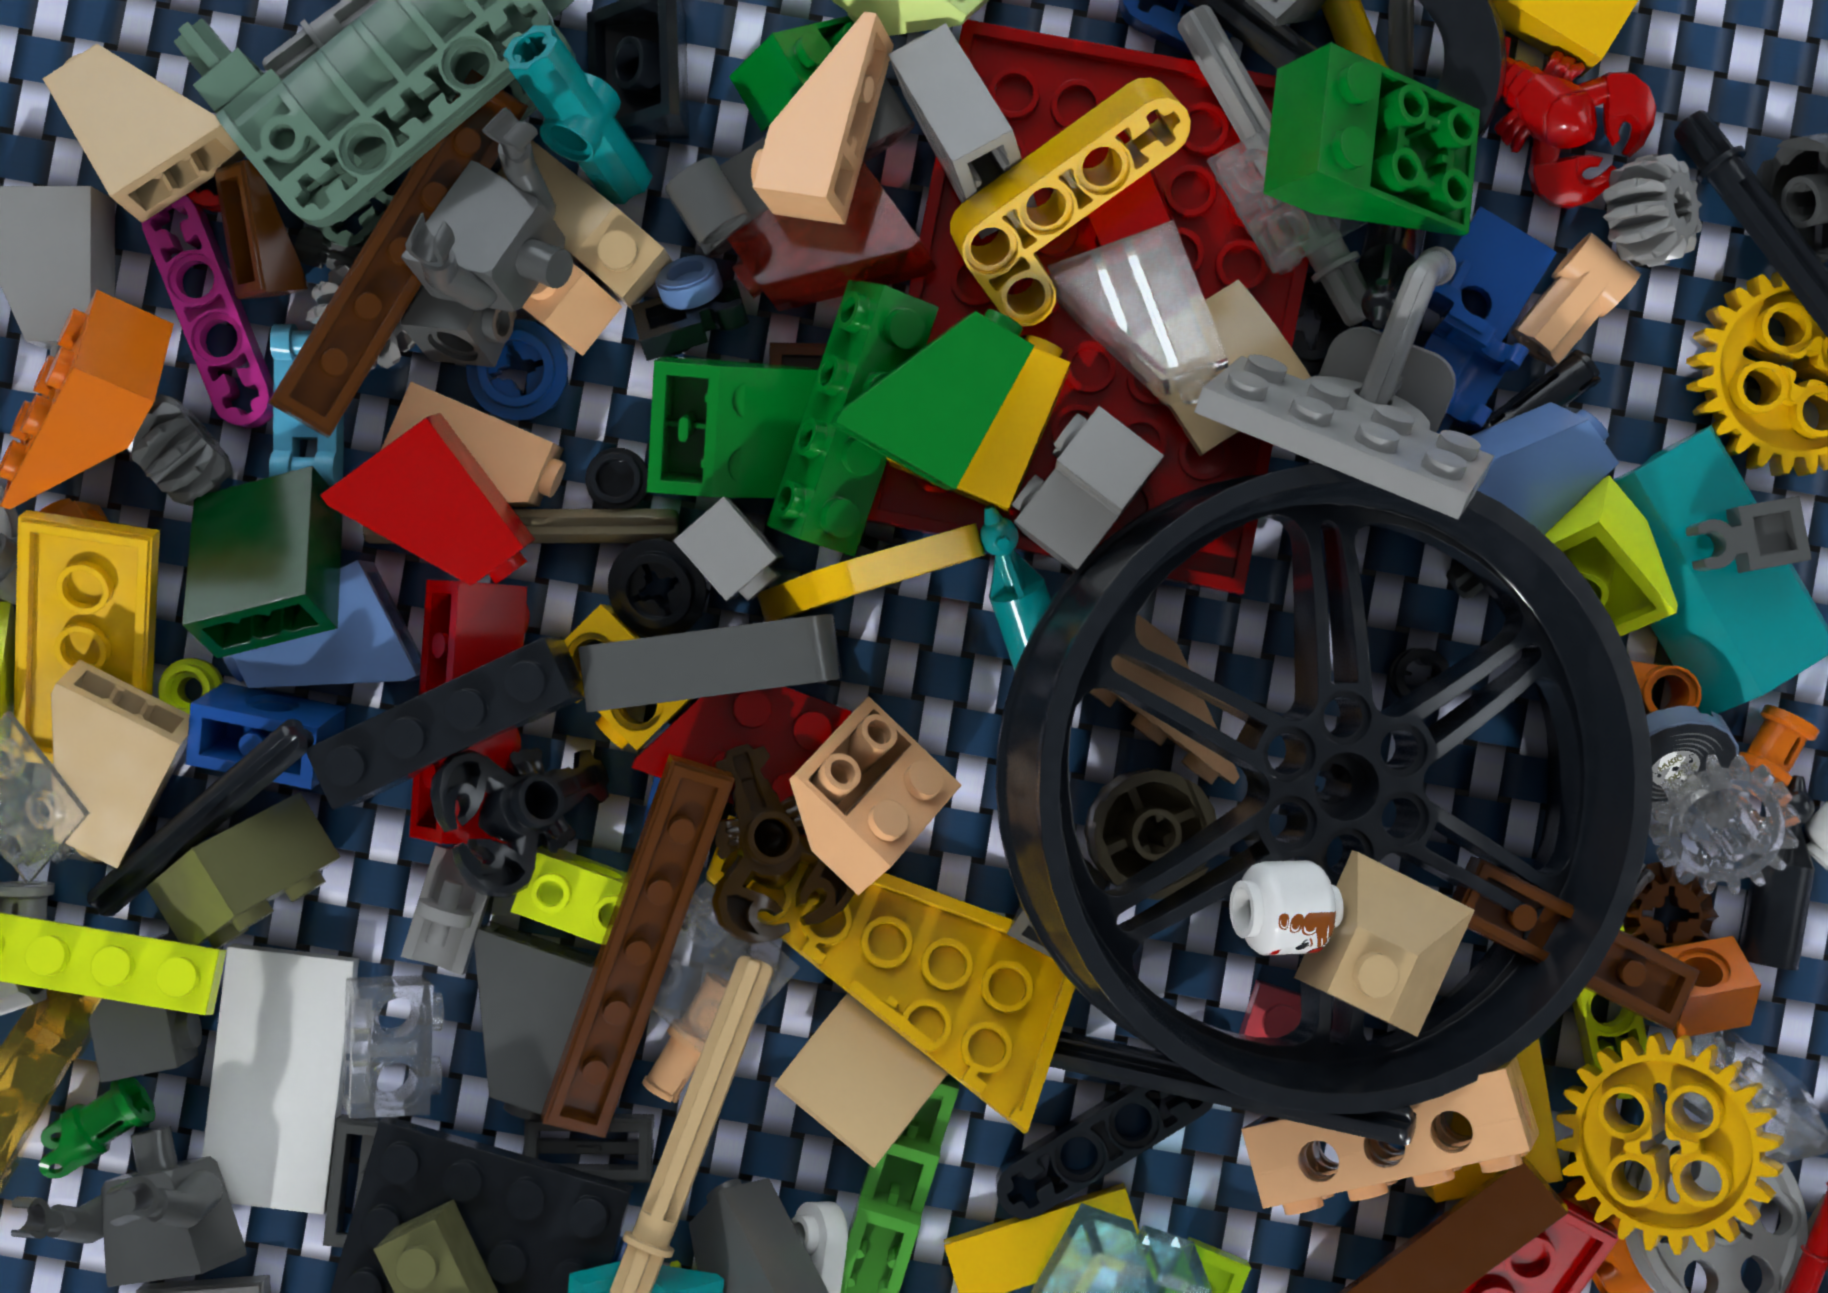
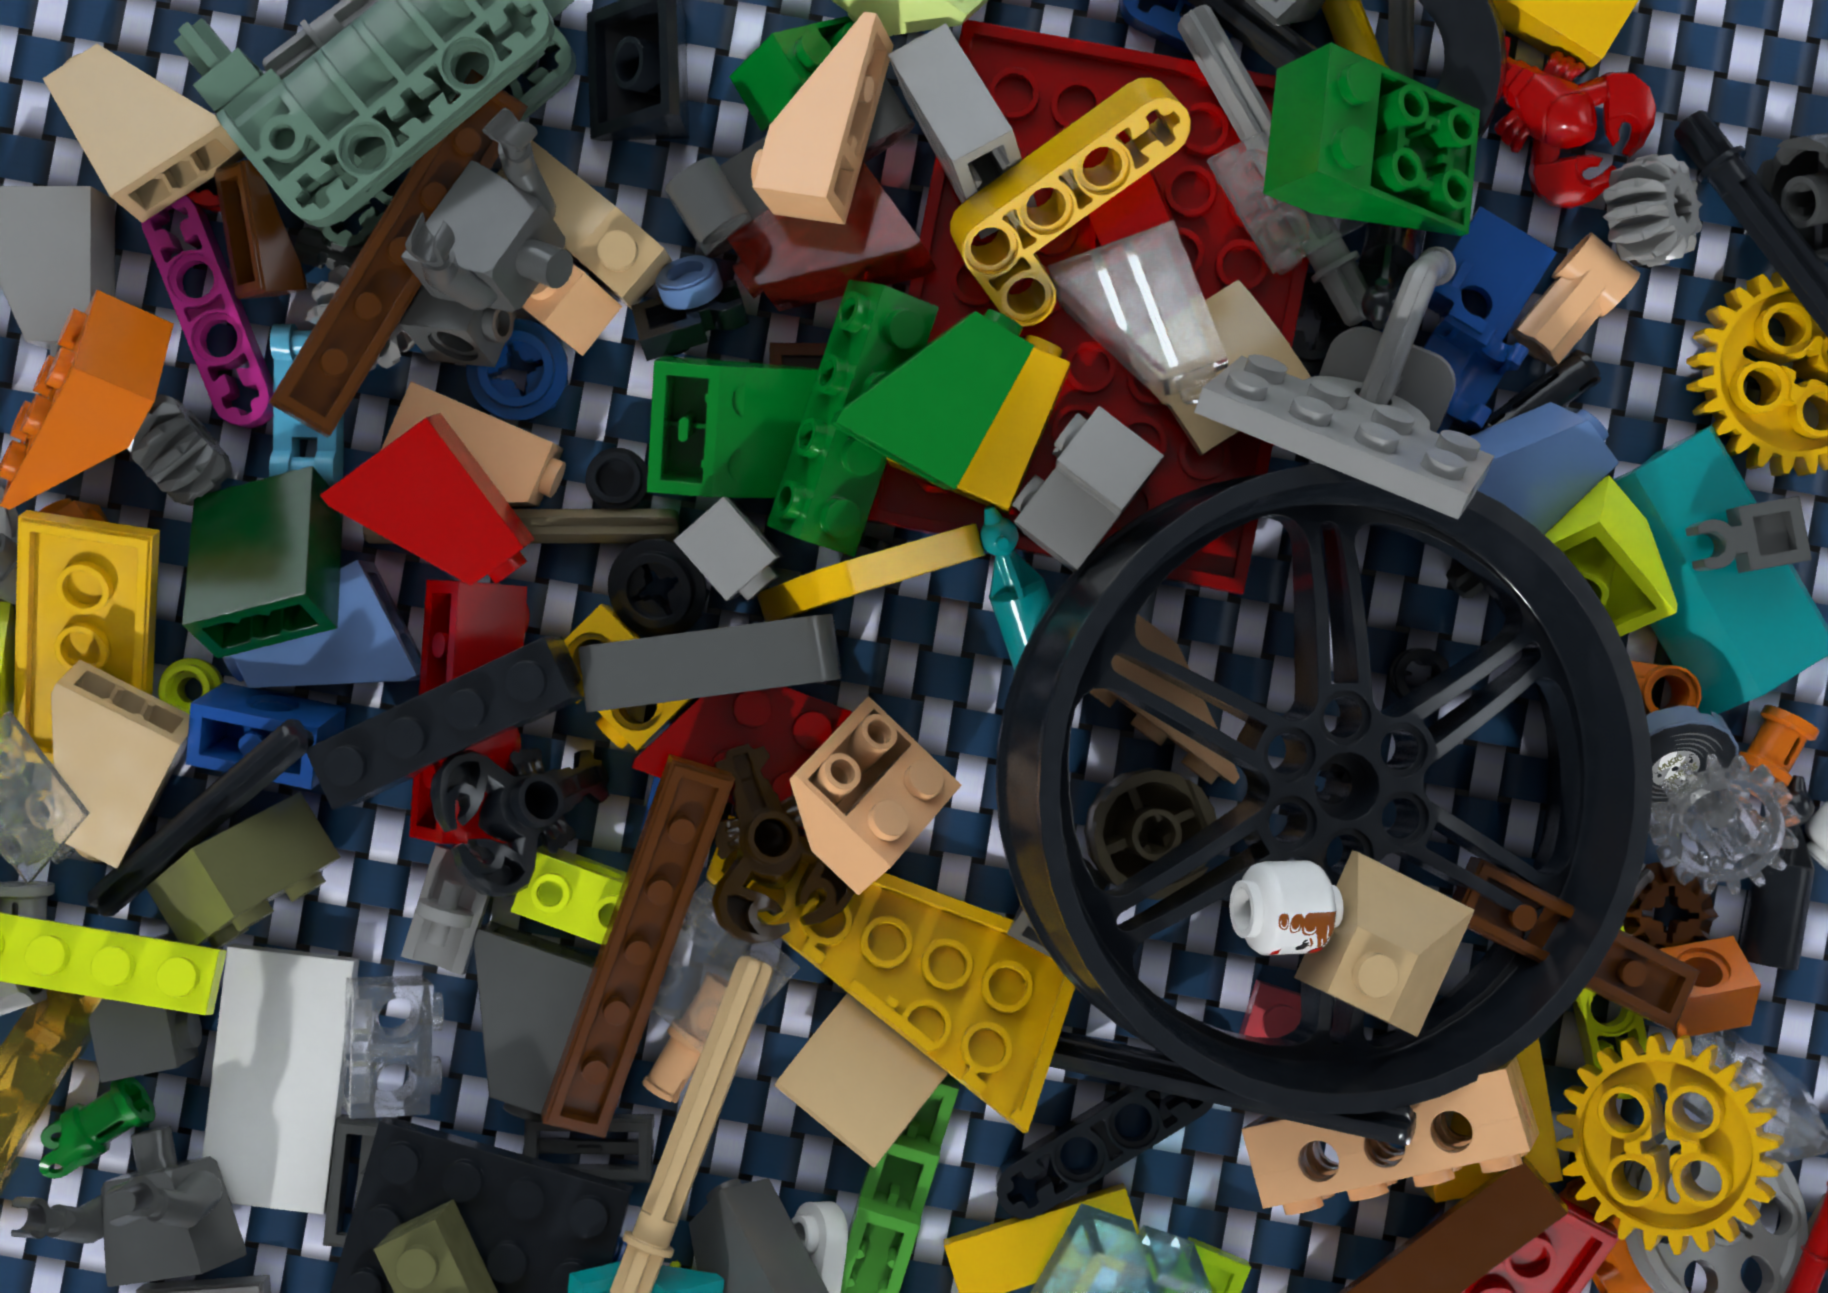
teal piece [503,25,653,204] -> none

